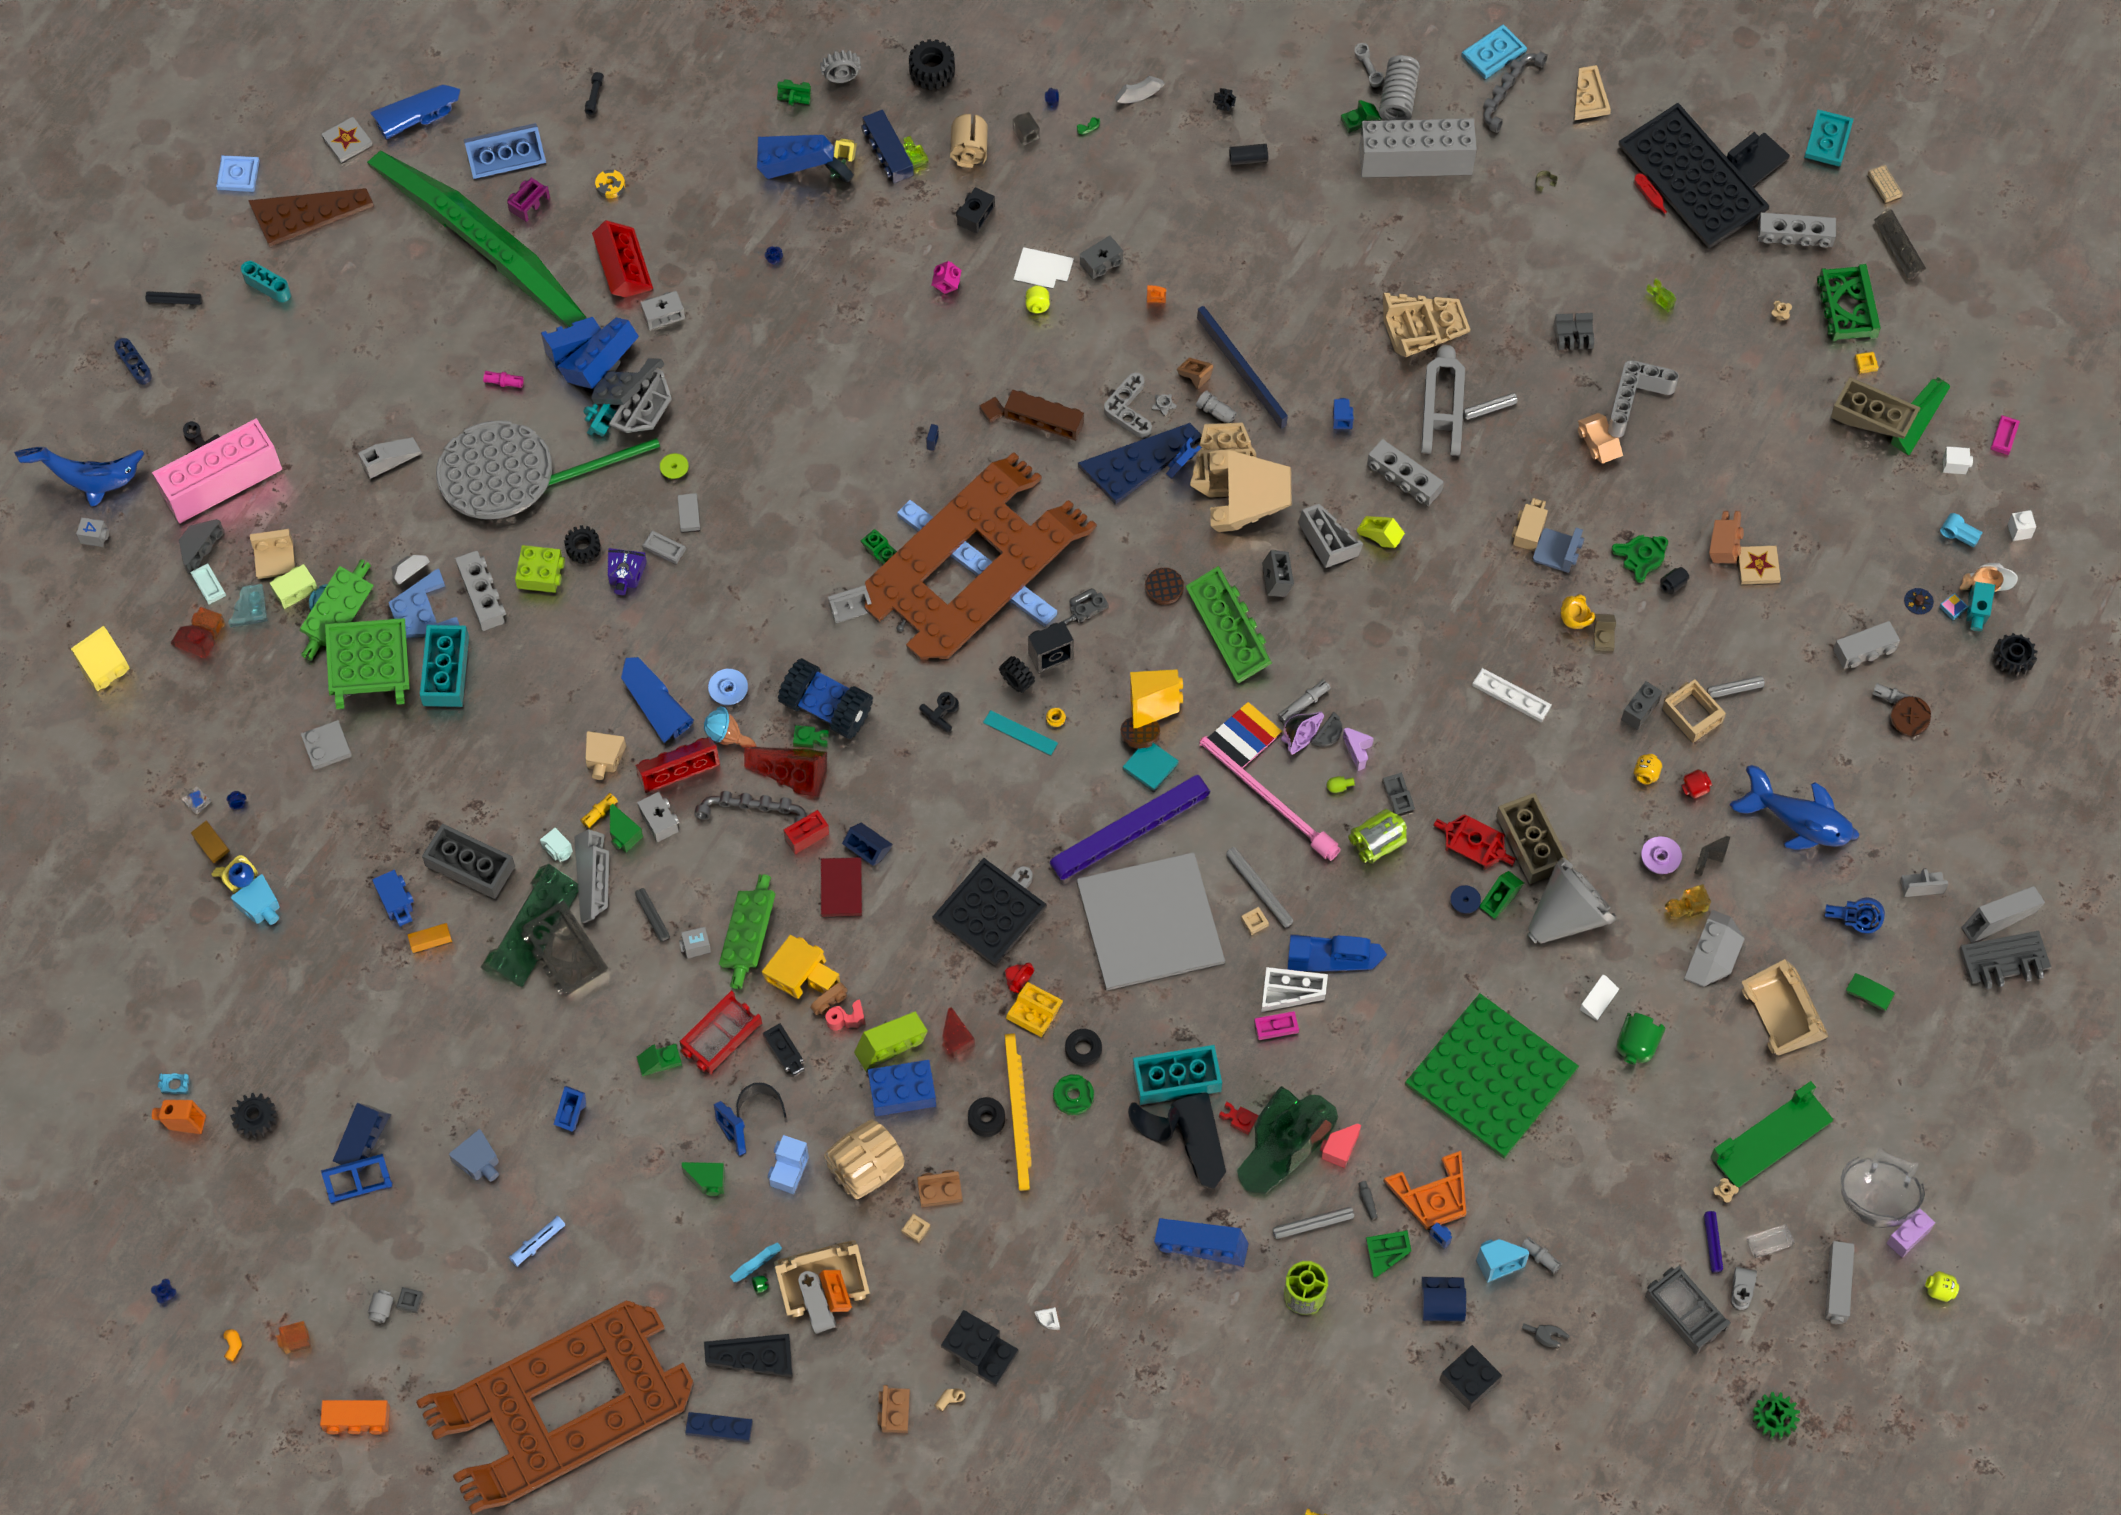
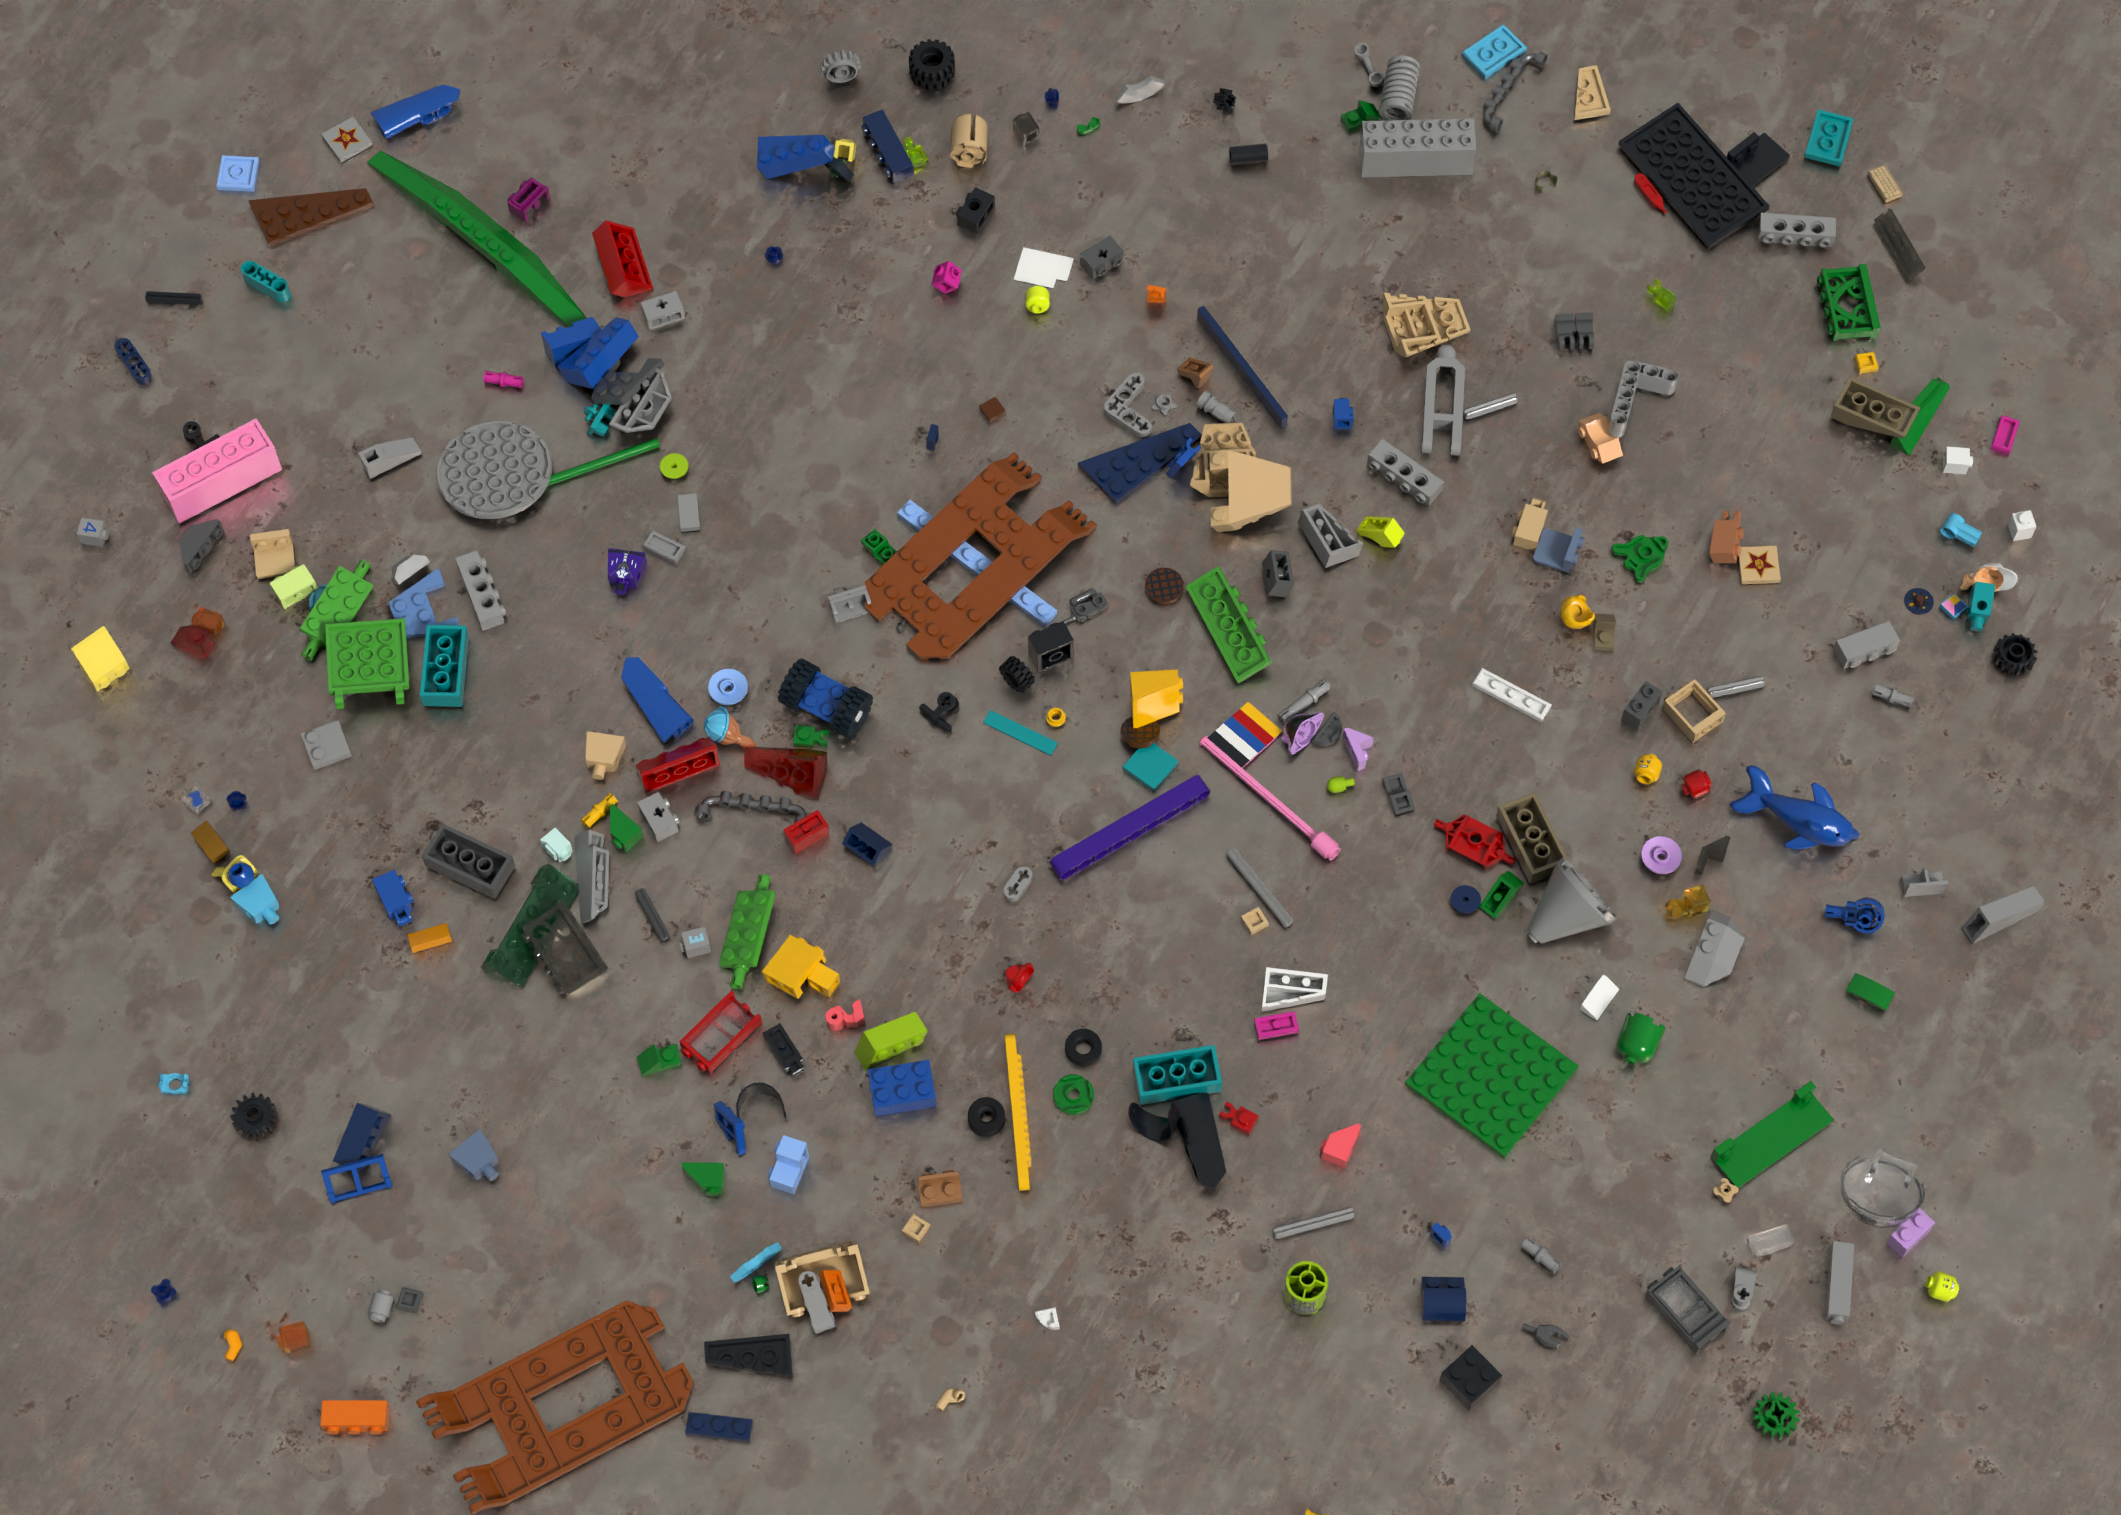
blue animal [14,447,144,507] -> none
orange torso [152,1100,206,1134] -> none
light aqua tile [190,563,226,605] -> none
clear light blue wing [228,584,268,628] -> none
medium blue slope [464,123,546,179] -> none
light blue pin [509,1216,565,1267] -> none
lime brick [515,545,565,593] -> none
blue slope [553,1086,586,1132] -> none
black tyre [564,525,601,563] -> none
black bar [584,72,604,115] -> none
yellow piece [595,170,625,198] -> none
green hips [777,79,811,106] -> none
medium nougat plate [810,983,847,1015] -> none
dark red tile [821,857,862,917] -> none
tan wheel [824,1119,905,1199] -> none
medium nougat bracket [878,1385,910,1433] -> none
black plate [932,858,1047,967] -> none
black bracket [941,1310,1019,1387] -> none
clear red slope [942,1007,975,1059] -> none
reddish brown brick [1004,389,1084,441] -> none
yellow slope [1006,982,1063,1038] -> none
light grey tile [1077,852,1225,991] -> none
blue wedge [1154,1218,1249,1267] -> none
clear green piece [1237,1086,1338,1194] -> none
blue panel [1287,934,1387,972] -> none
lime cylinder [1348,809,1407,864] -> none
dark grey animal [1358,1181,1378,1220] -> none
green wing [1365,1230,1411,1278] -> none
orange wing [1383,1151,1466,1230] -> none
medium azure slope [1476,1239,1529,1283] -> none
black brick [1660,567,1689,594] -> none
dark purple axle [1704,1211,1723,1272] -> none
tan windscreen [1742,959,1828,1056] -> none
tan plate [1771,301,1792,320] -> none
reddish brown tile [1890,696,1931,736] -> none
dark grey hinge [1959,931,2051,989] -> none

